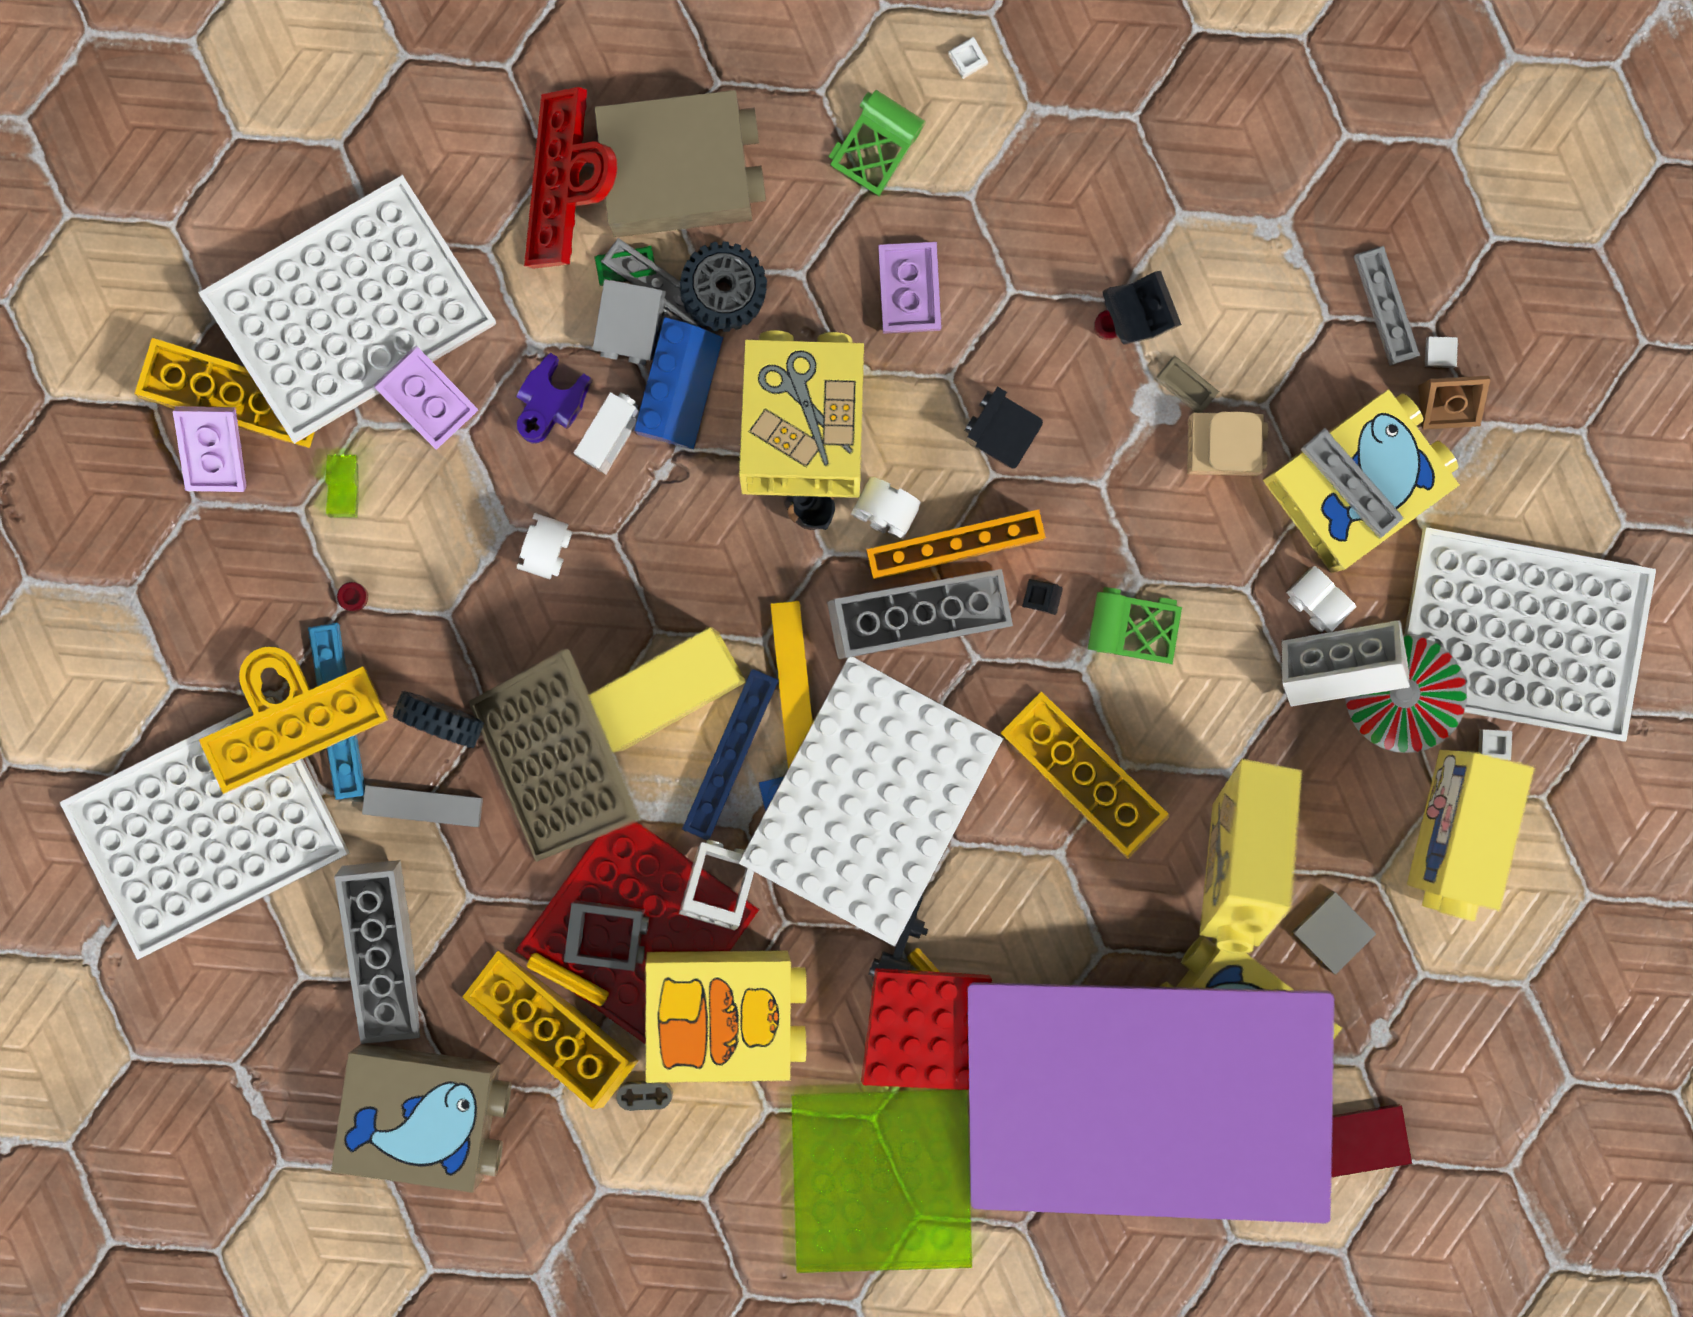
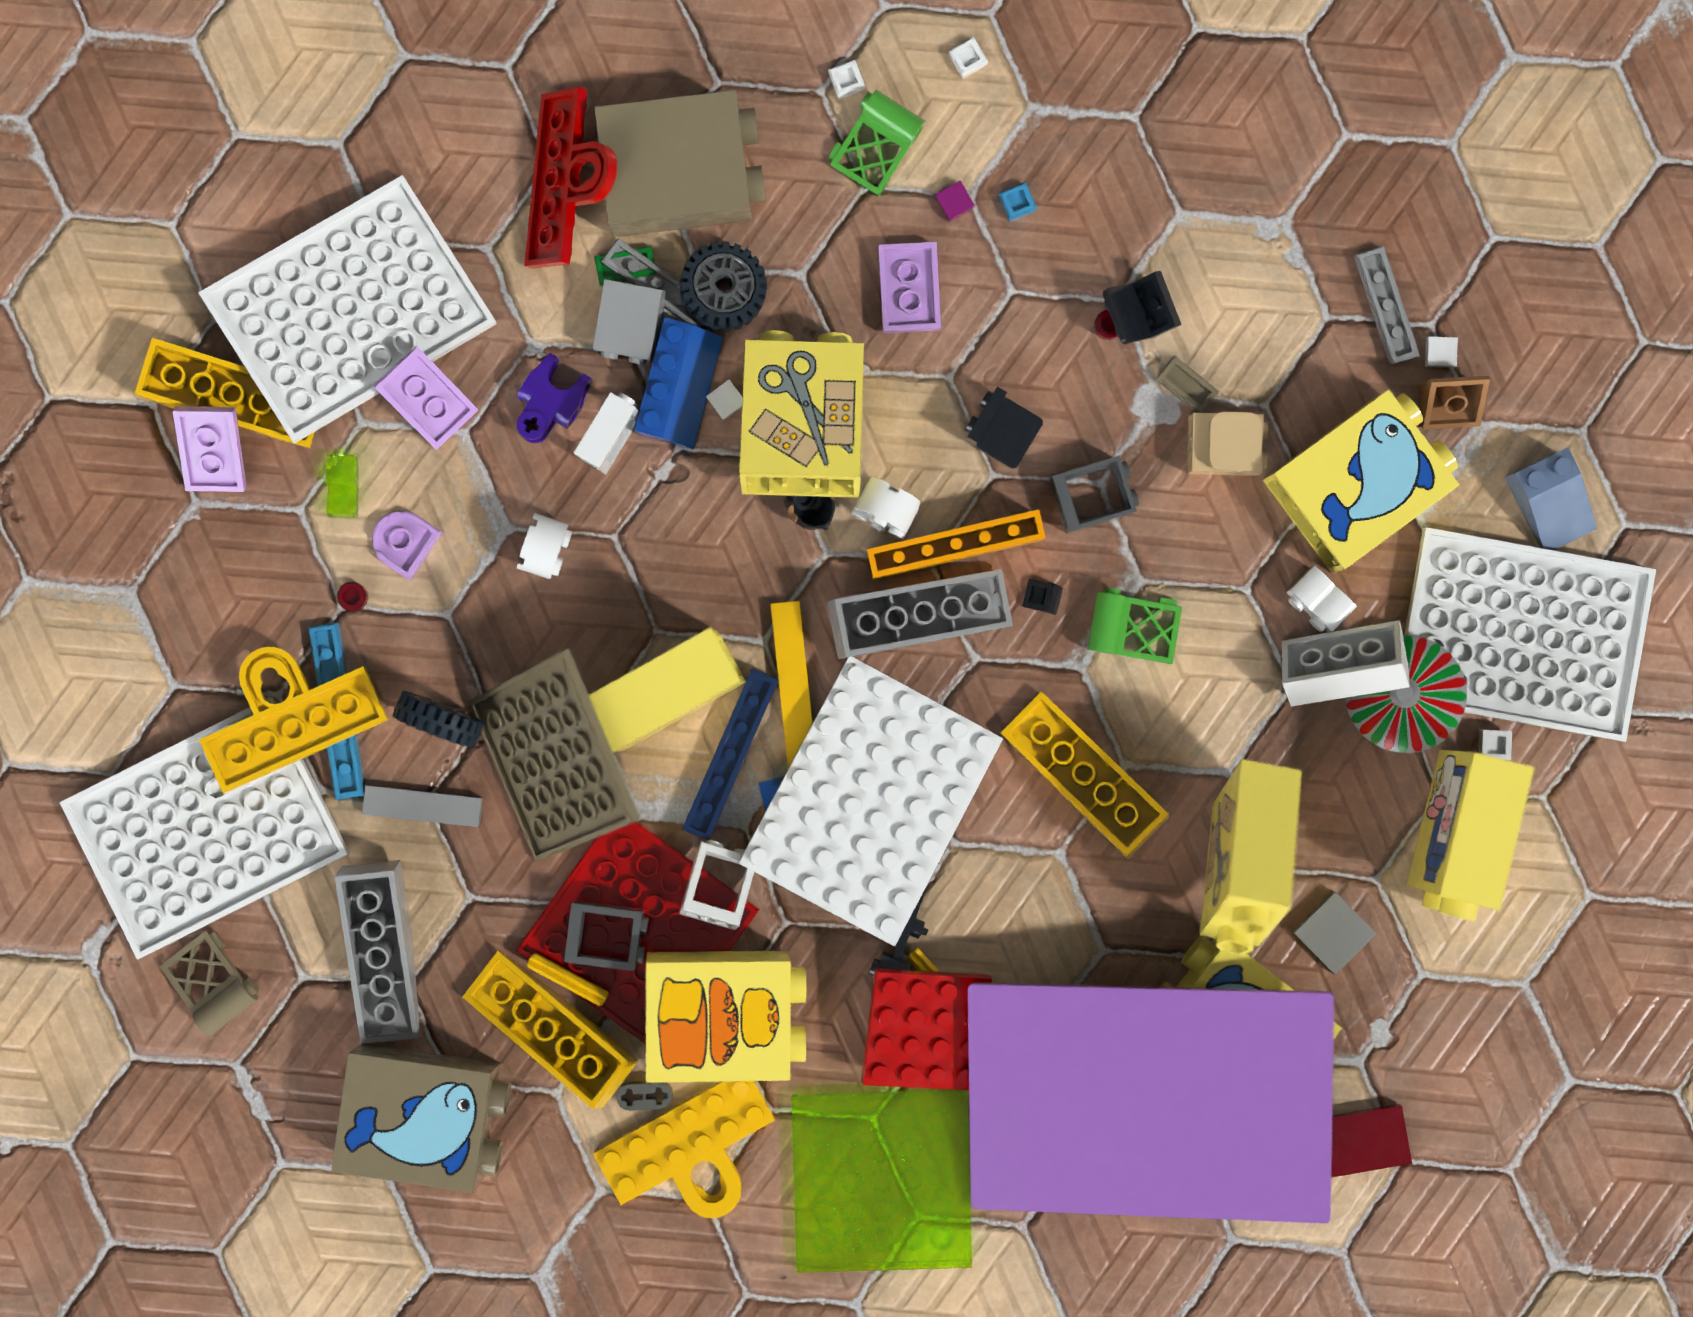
light grey tile [1301,428,1404,538] -> none
none -> dark tan piece [160,930,259,1037]
none -> lavender tile [372,511,443,580]
none -> yellow plate [593,1081,775,1218]
none -> white tile [706,380,743,421]
none -> white tile [828,60,865,99]
none -> magenta tile [935,180,975,222]
none -> dark azure tile [999,182,1037,222]
none -> dark grey window [1050,455,1139,534]
none -> sand blue slope [1505,448,1597,550]

